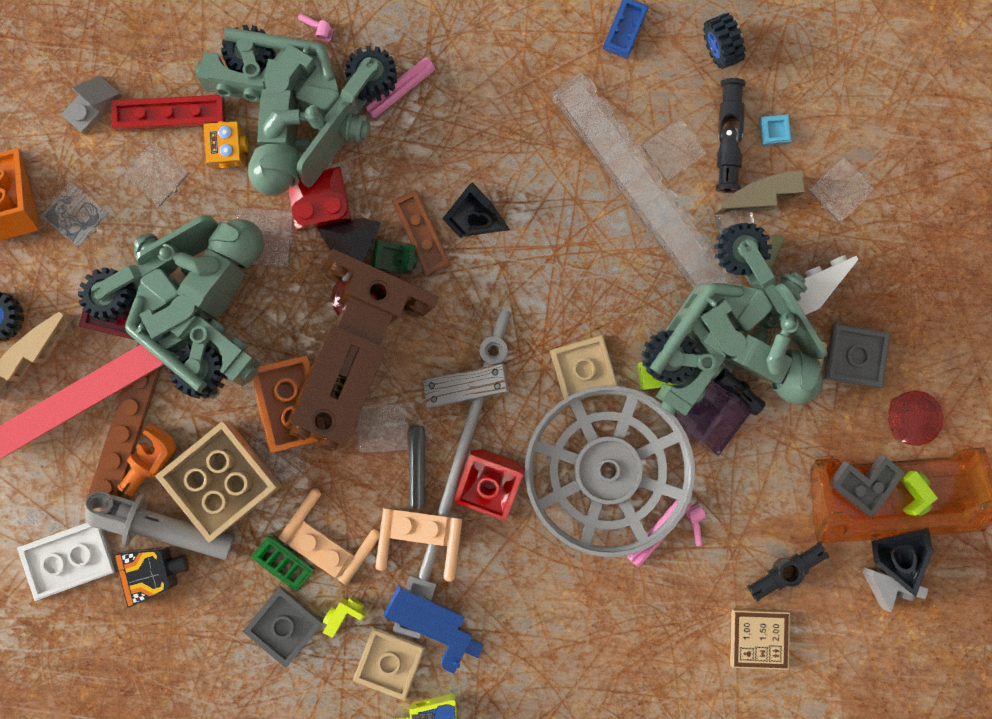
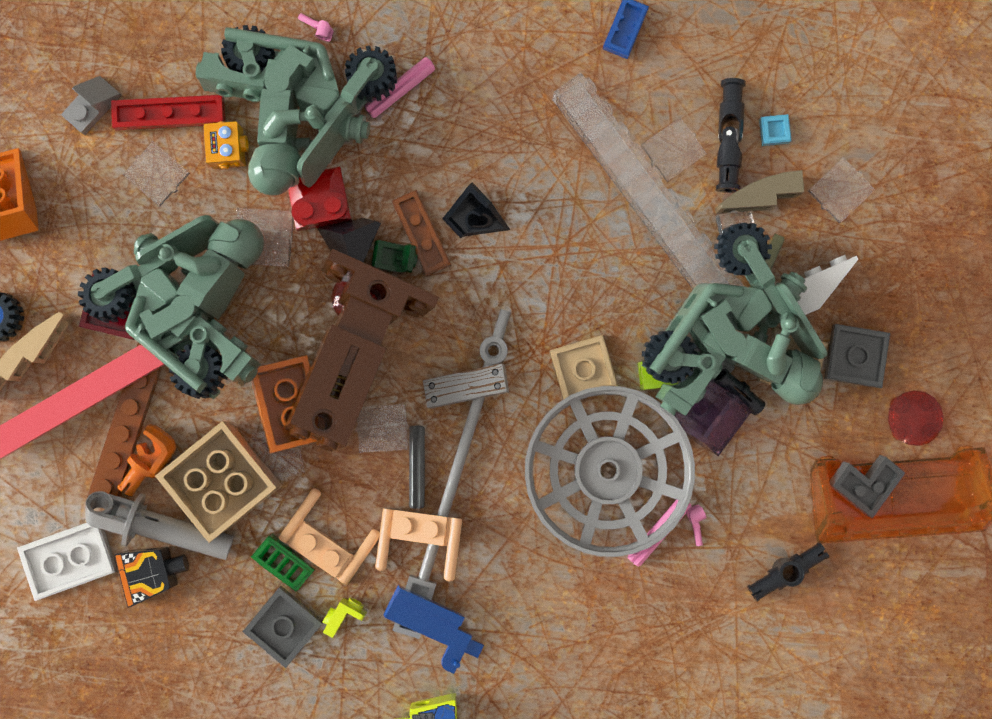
clear piece [41,182,108,248] -> none
tan tile [352,626,426,701] -> none
red slope [453,449,525,521] -> none
black wheel [703,13,746,69] -> none
tile [730,609,790,670] -> none
light grey slope [863,567,928,612] -> none
black slope [871,528,933,597] -> none
lime bracket [900,470,938,516] -> none

